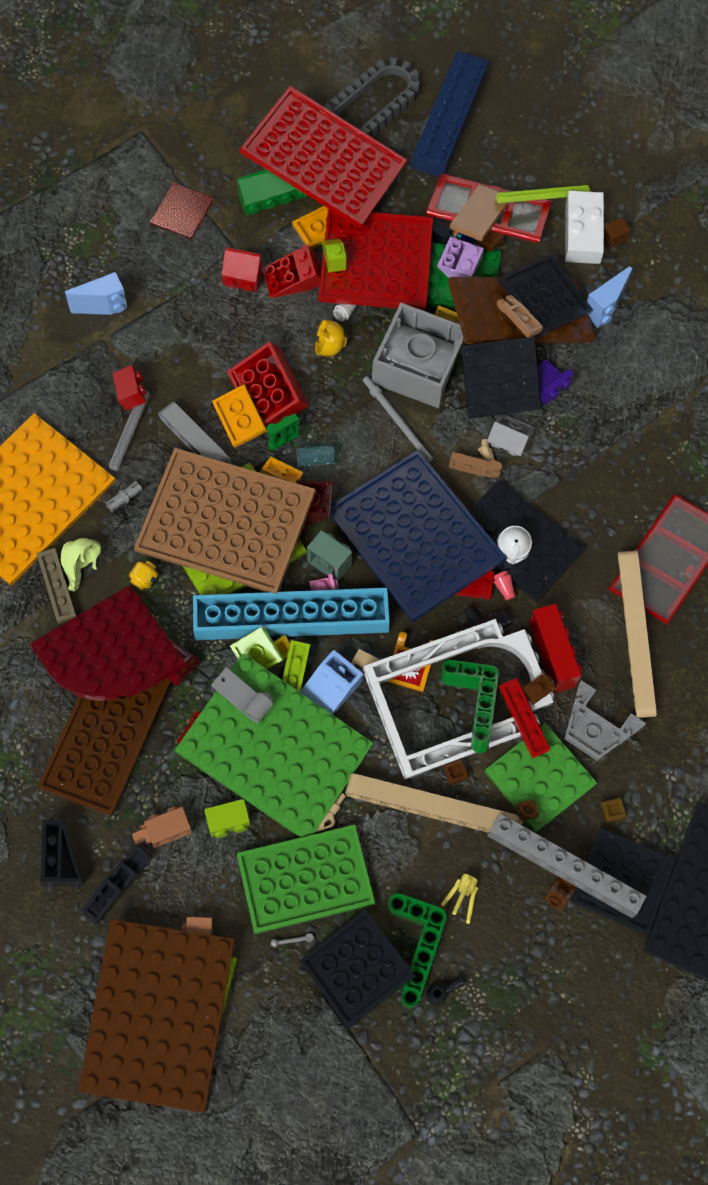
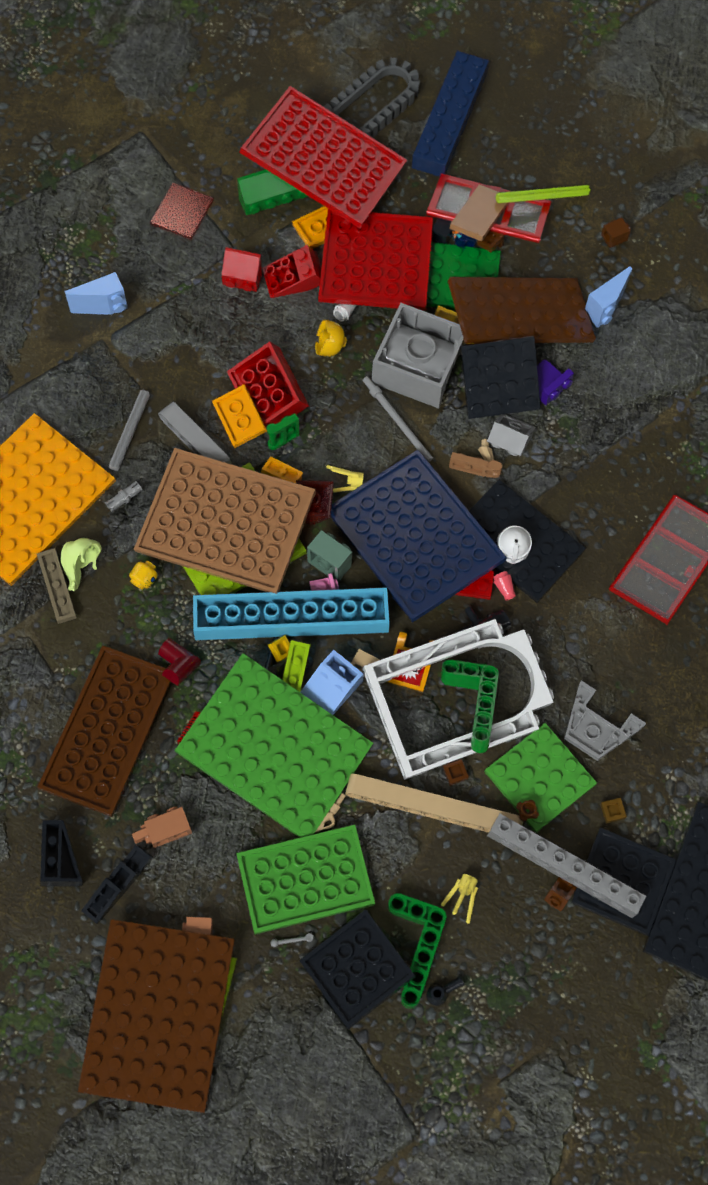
dark red plate [30,585,187,701] -> none
red brick [112,365,146,411] -> none
lime brick [204,799,250,838] -> none
light grey door [210,667,274,724] -> none
lime tile [230,626,284,669] -> none
clear light blue bracket [296,445,335,467] -> none
lime slope [322,239,346,273] -> none
lavender slope [437,237,484,278] -> none
medium nougat hinge [497,295,543,338] -> none
black plate [498,254,593,338] -> none
red tile [498,678,550,759] -> none
reddish brown bracket [522,673,556,705] -> none
red piece [529,604,582,694] -> none
white brick [565,191,603,264] -> none
tan beam [618,550,656,718] -> none
none -> light yellow plant [326,465,364,493]

